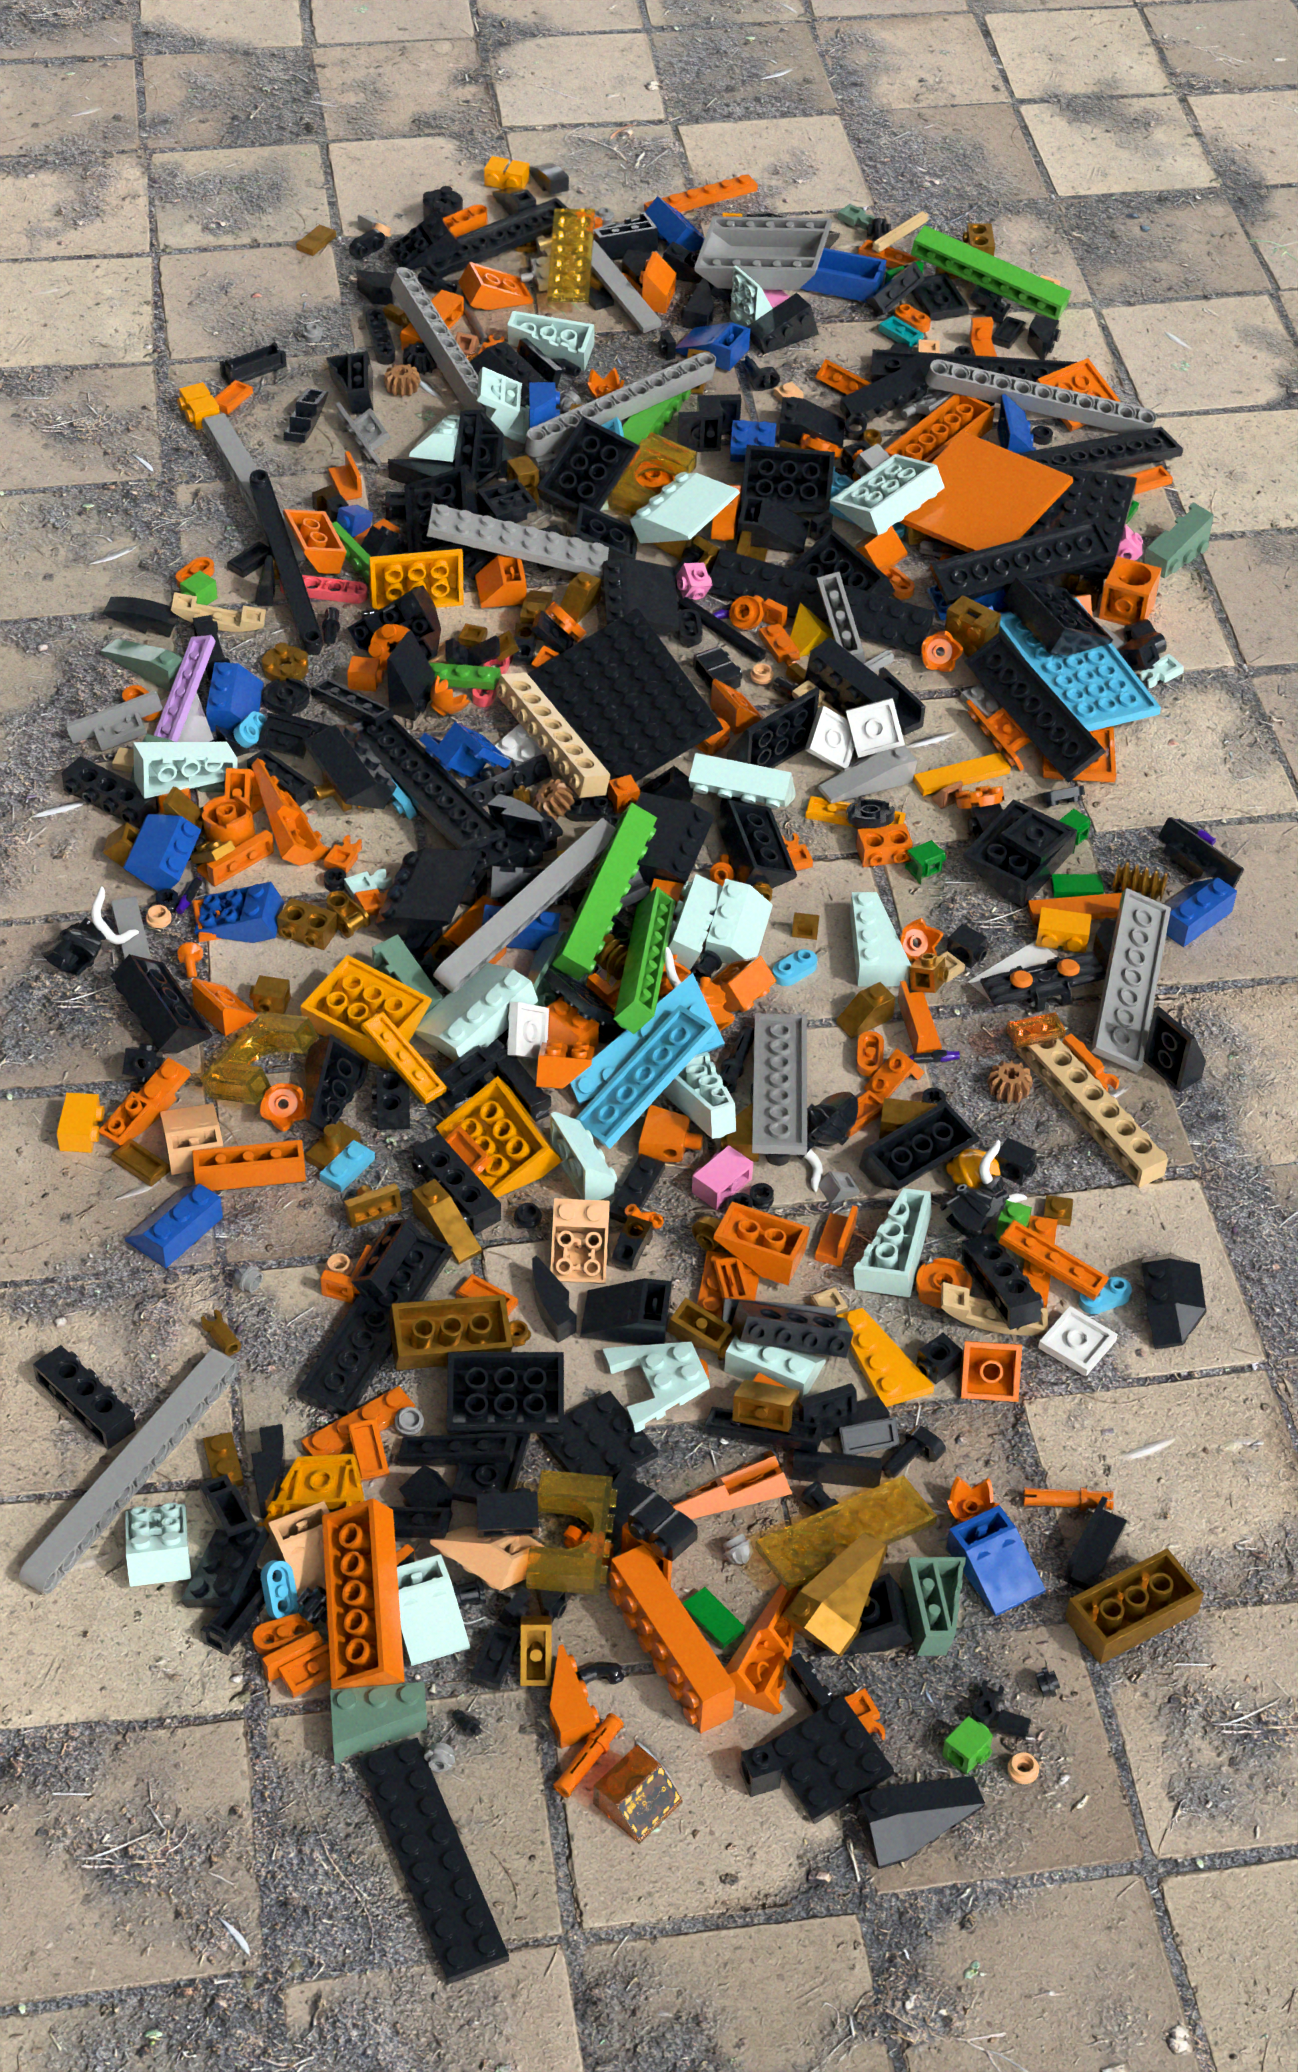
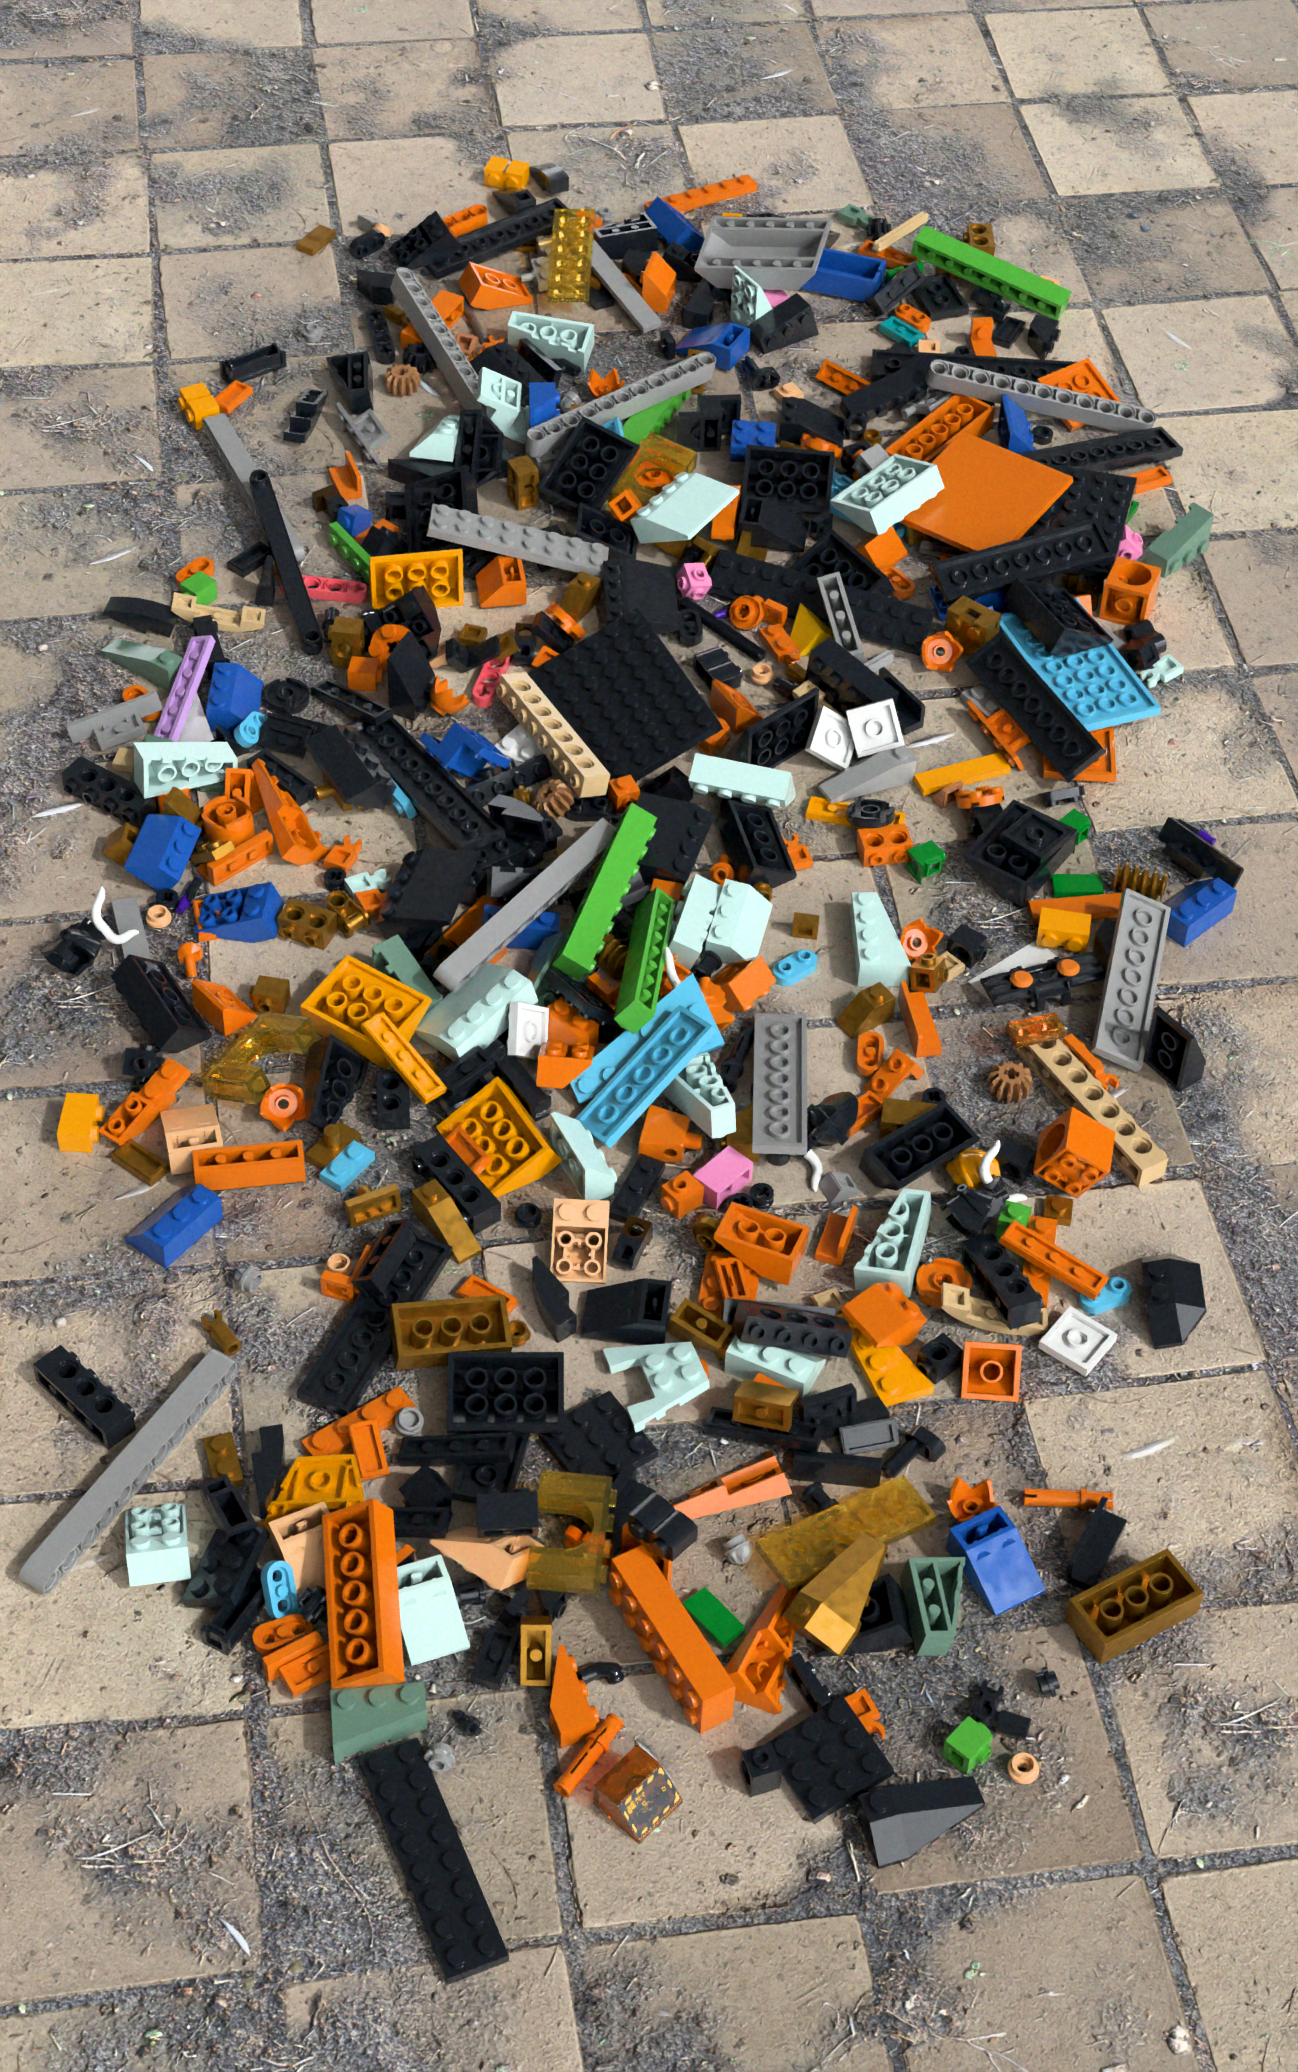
pearl gold plate [262,643,309,681] -> none
orange slope [283,509,347,574] -> none
black axle [417,272,457,294] -> none
black brick [423,186,463,220] -> none
bright green plate [429,663,501,690] -> none
black bracket [477,478,537,523] -> none
pearl gold slope [520,590,553,640] -> none
orange arm [625,1204,664,1230] -> none
black piece [909,1050,960,1064] -> none
none -> pearl gold brick [328,616,365,669]
none -> orange brick [608,489,644,522]
none -> orange brick [660,1170,704,1219]
none -> orange slope [841,1282,927,1348]
none -> orange brick [1033,1107,1116,1198]

